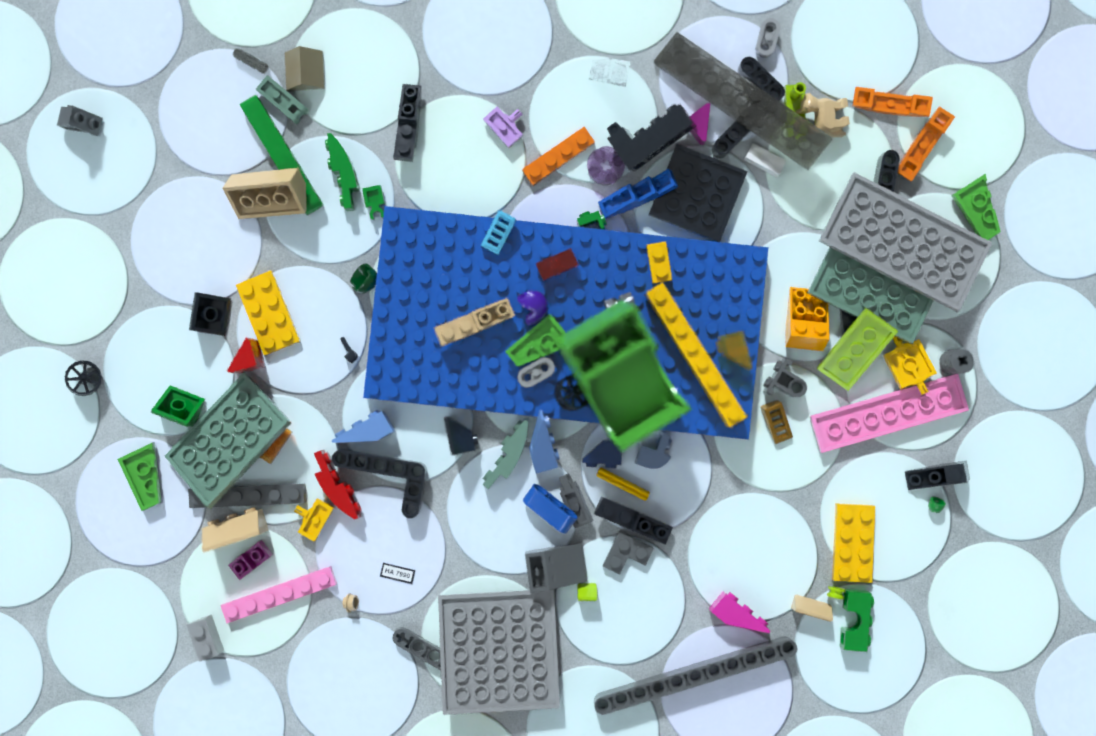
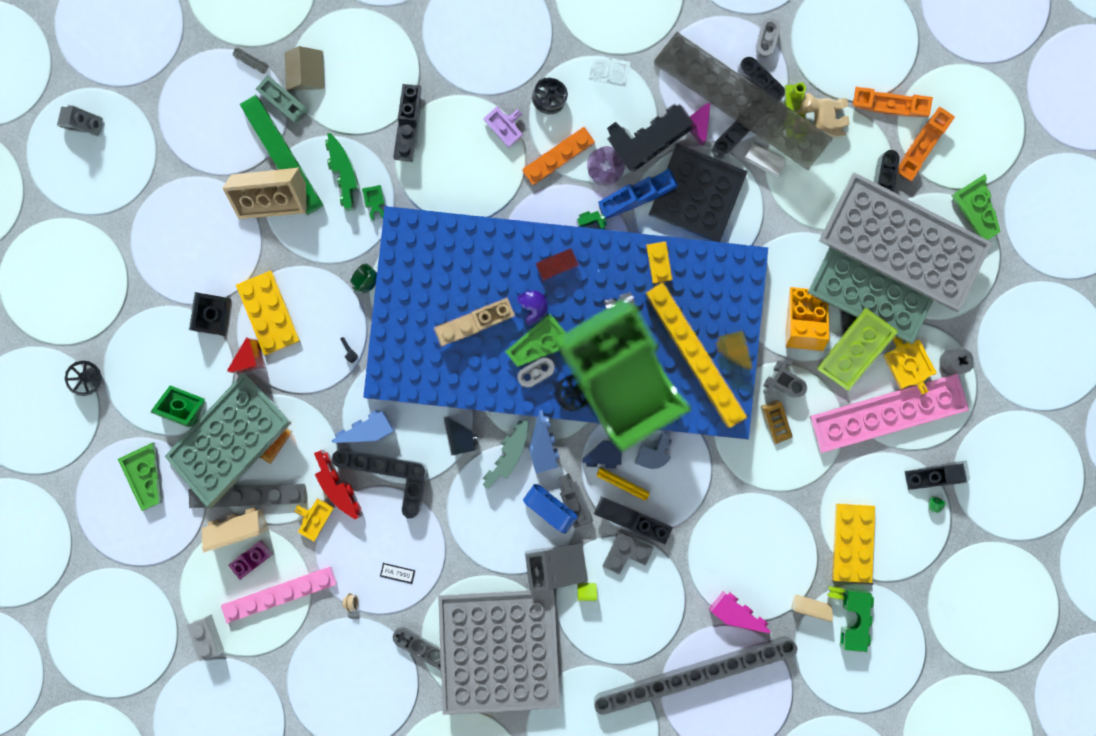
medium azure slope [481,210,516,255] -> none
none -> black wheel [531,77,568,115]

